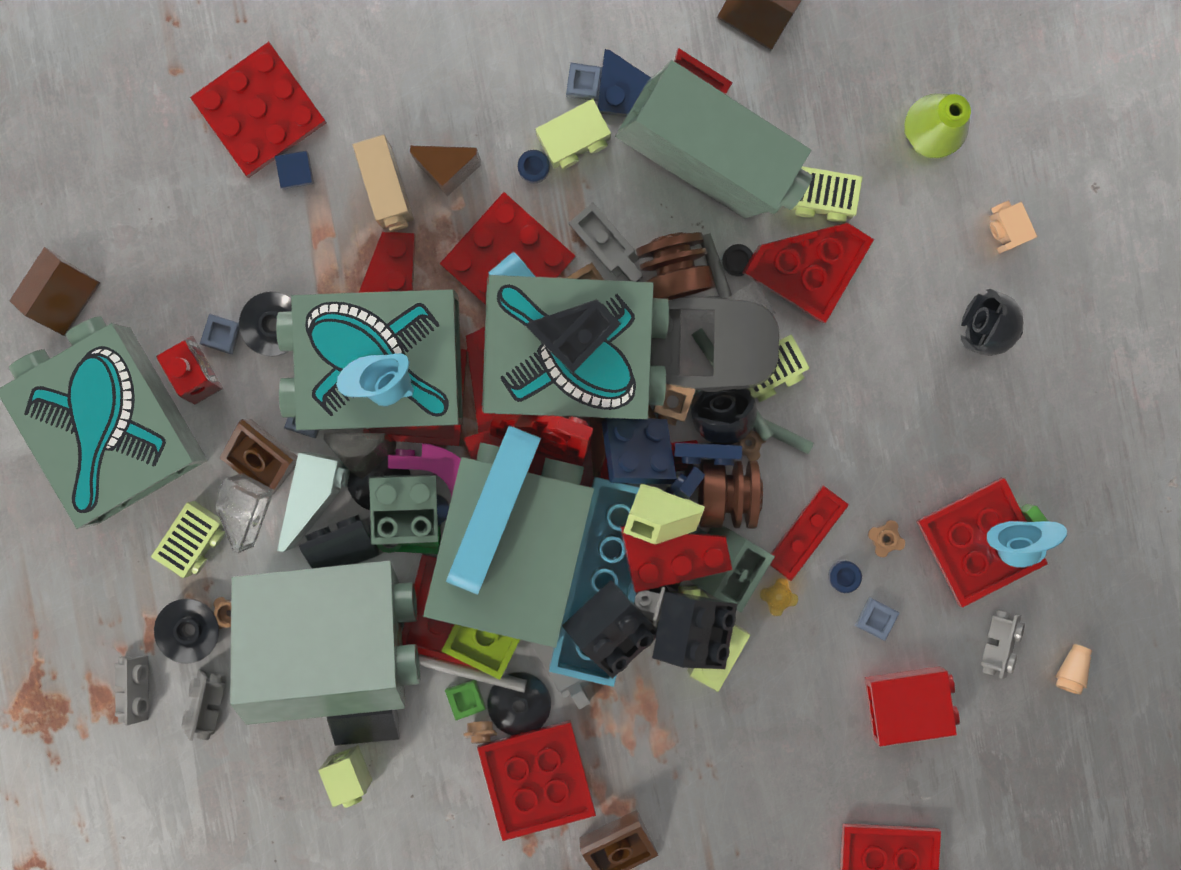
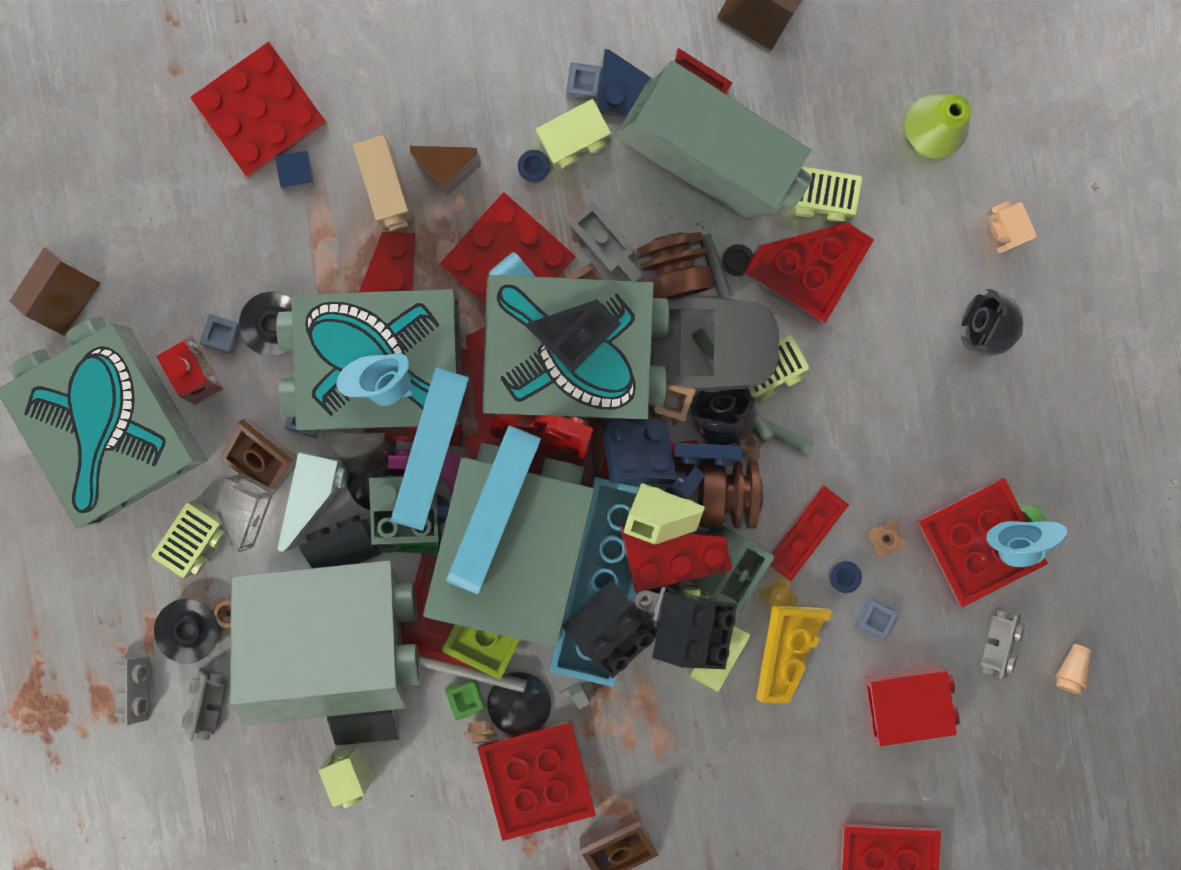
none -> medium azure beam [391,367,469,531]
none -> yellow wing [756,606,833,703]

